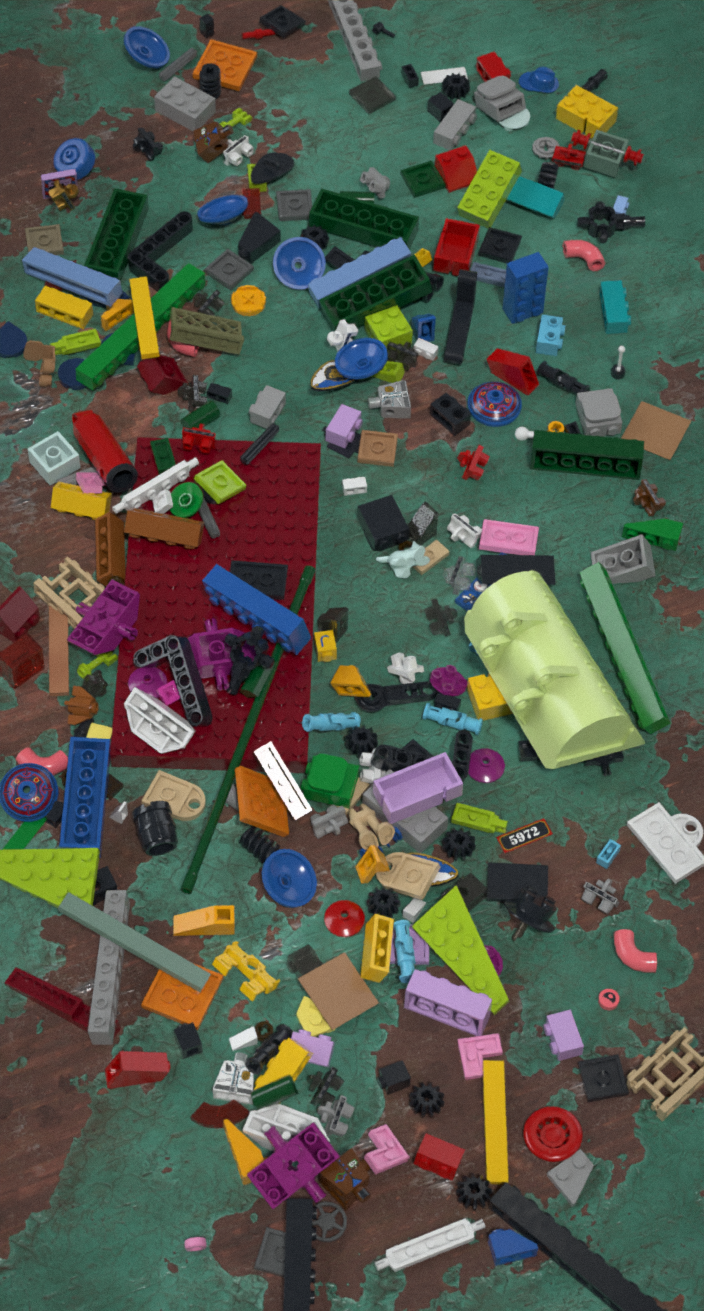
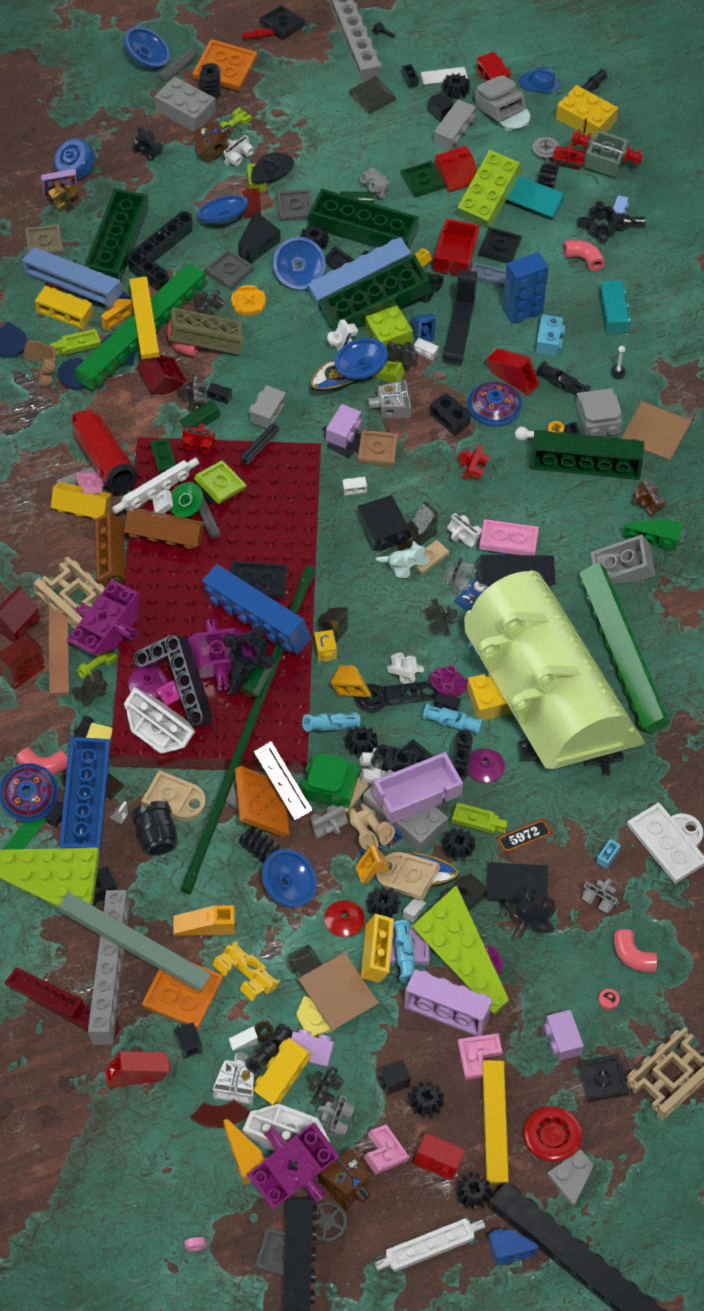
light aqua brick [28,431,80,486] -> none
dark orange brick [64,686,99,725] -> none
black piece [199,13,214,39] -> none
dark green brick [251,1074,299,1110] -> none

